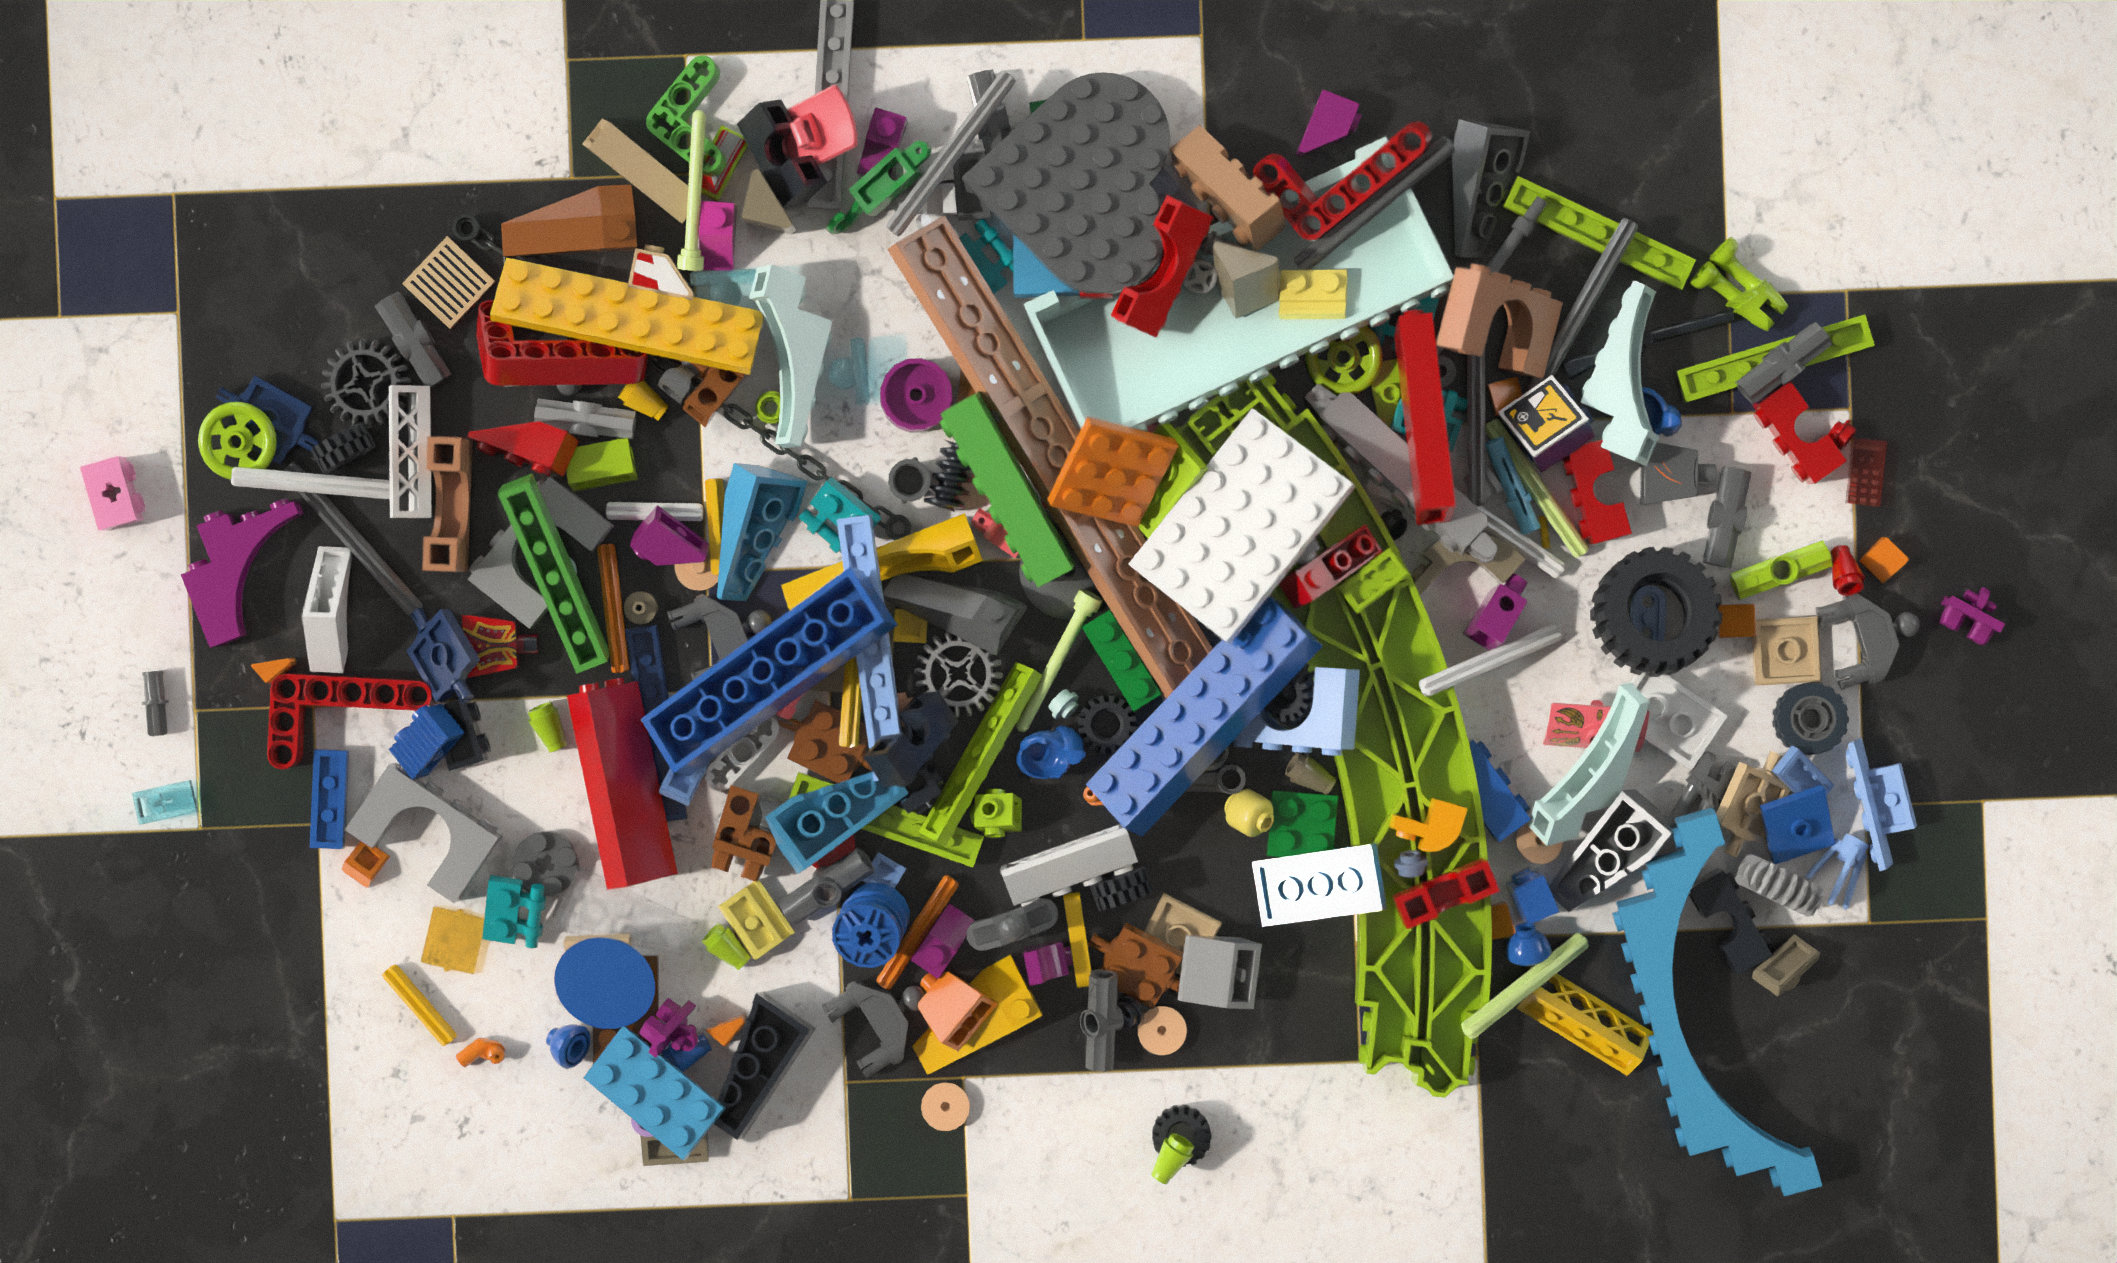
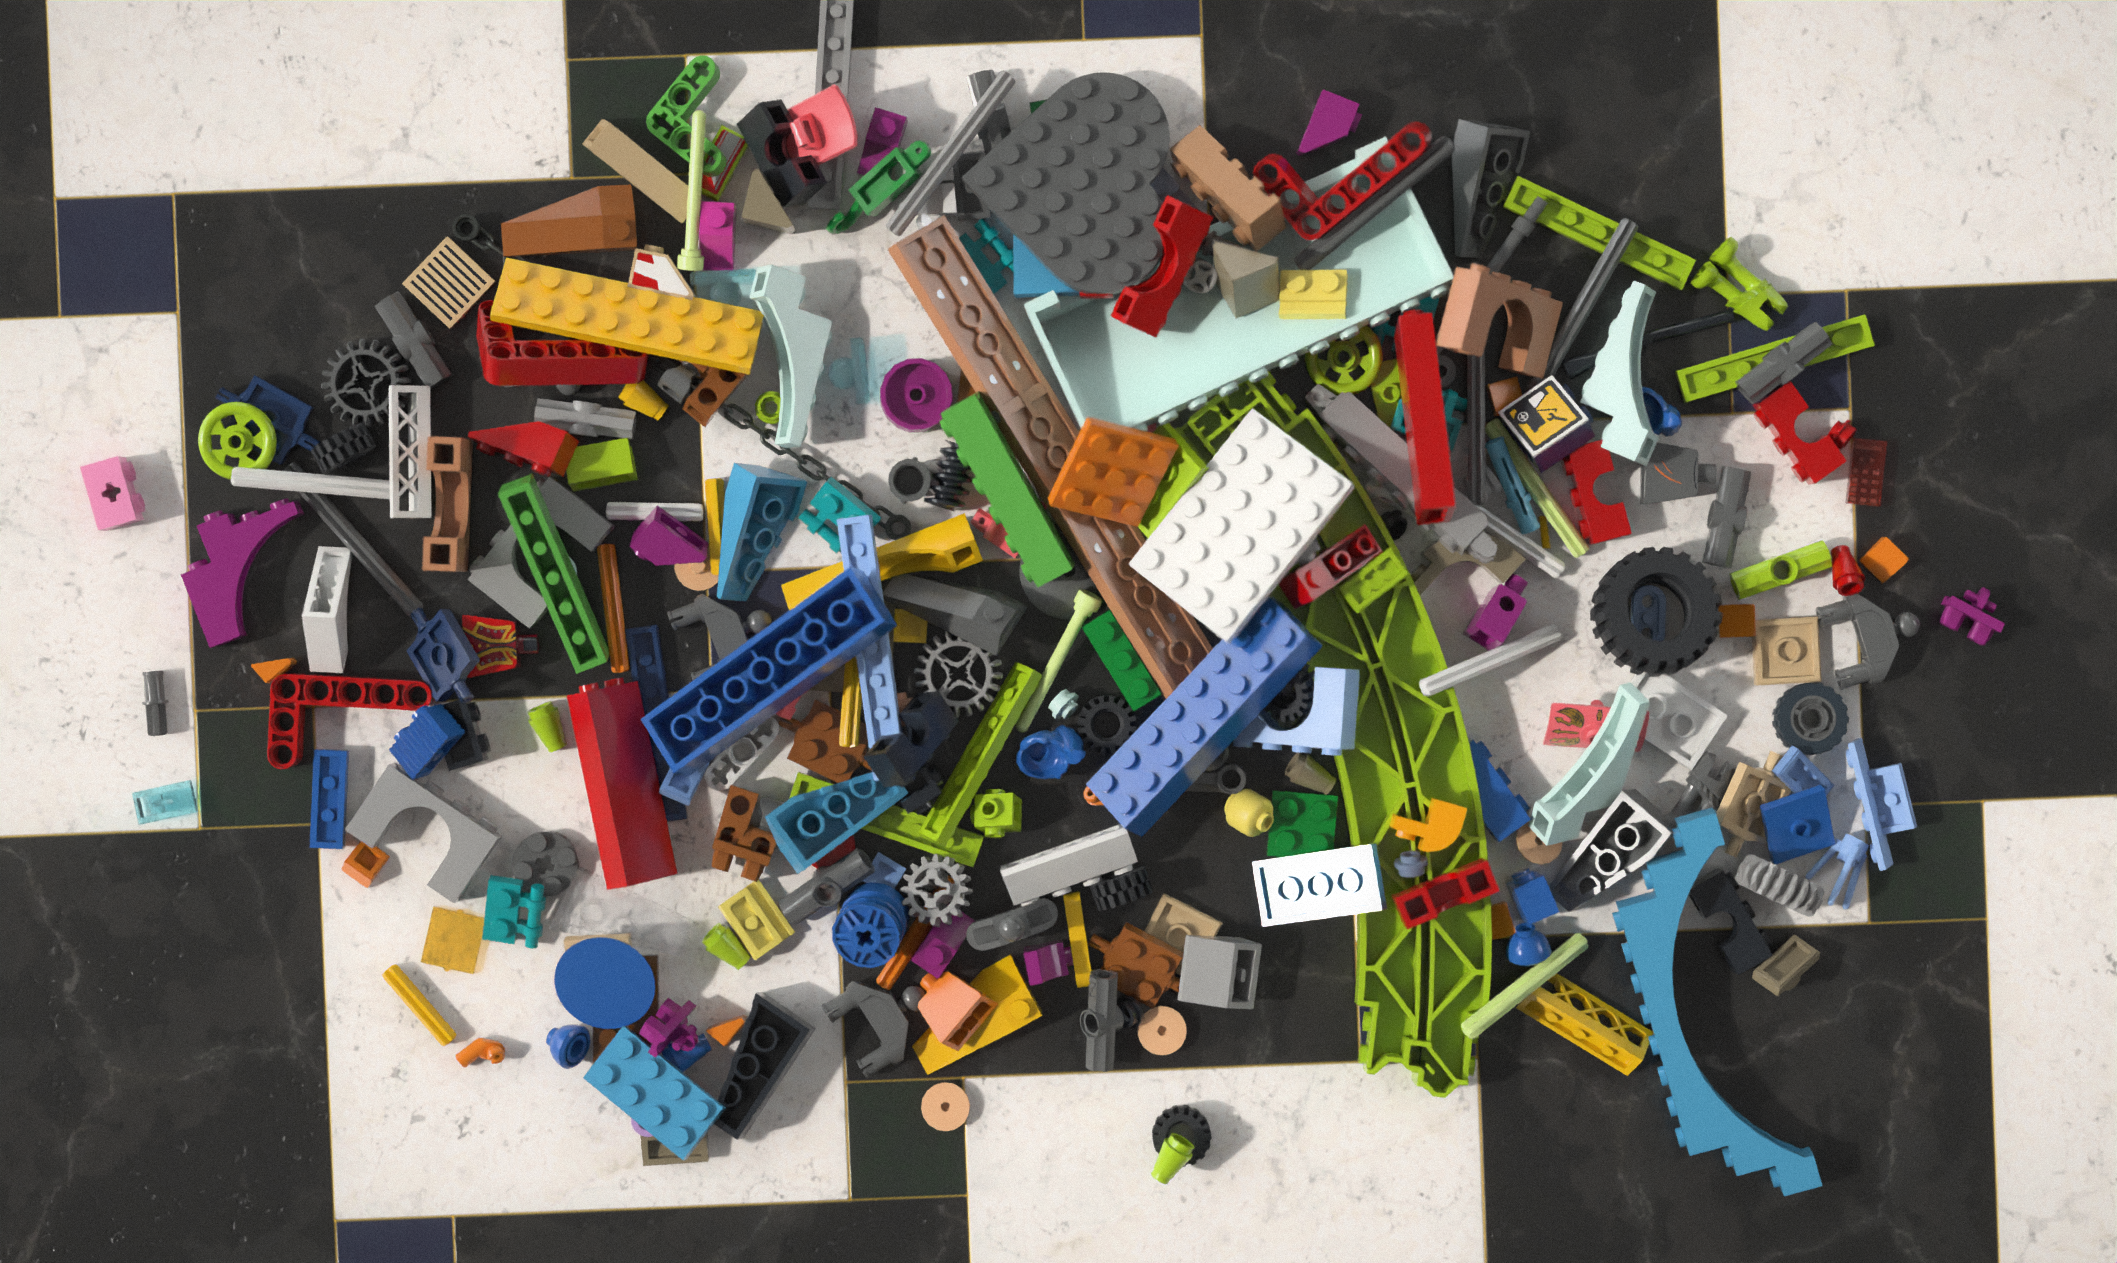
dark tan tile [624,591,658,624] -> none
none -> light grey gear [900,854,973,927]

